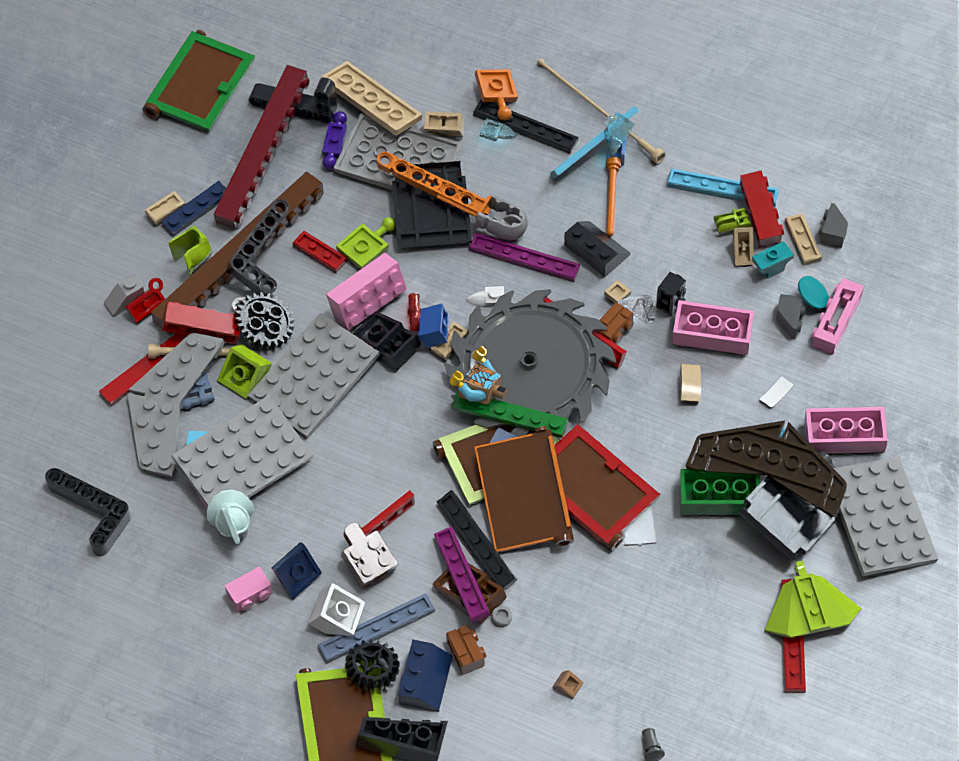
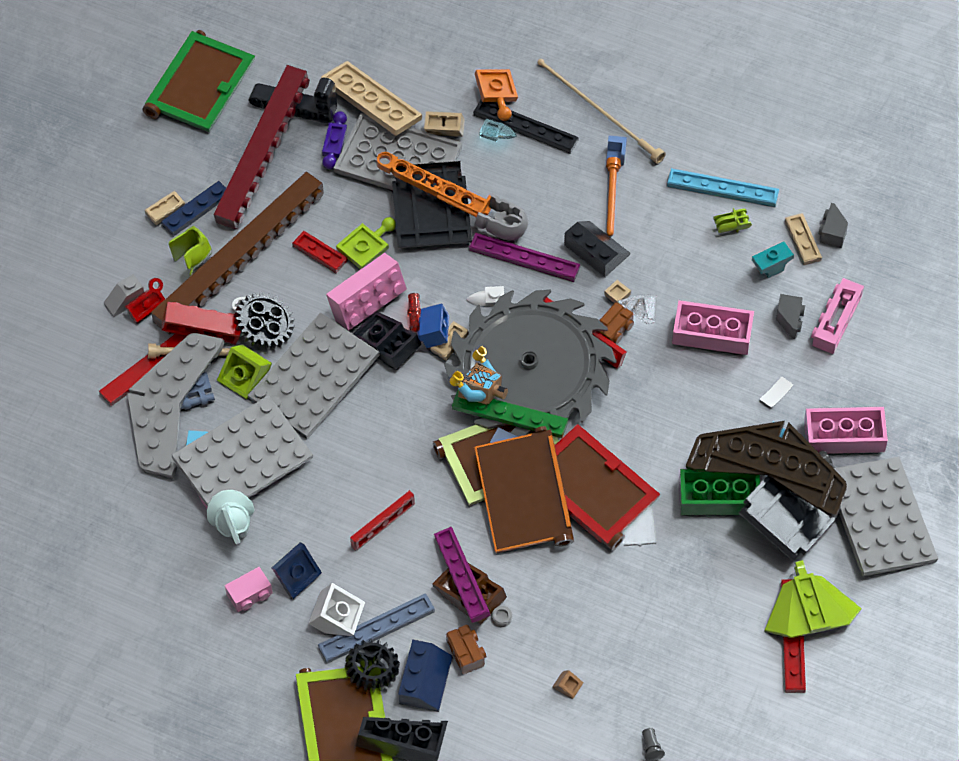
black beam [45,468,131,556] -> none
black beam [227,199,289,297] -> none
brick [341,523,398,589] -> none
black tile [437,490,518,590] -> none
medium azure tile [550,106,639,179] -> none
clear light blue slope [604,112,635,158] -> none
black brick [656,272,687,316] -> none
tan slope [680,364,701,403] -> none
tan slope [732,227,754,266] -> none
red brick [739,170,784,248] -> none
teal piece [798,276,829,309] -> none

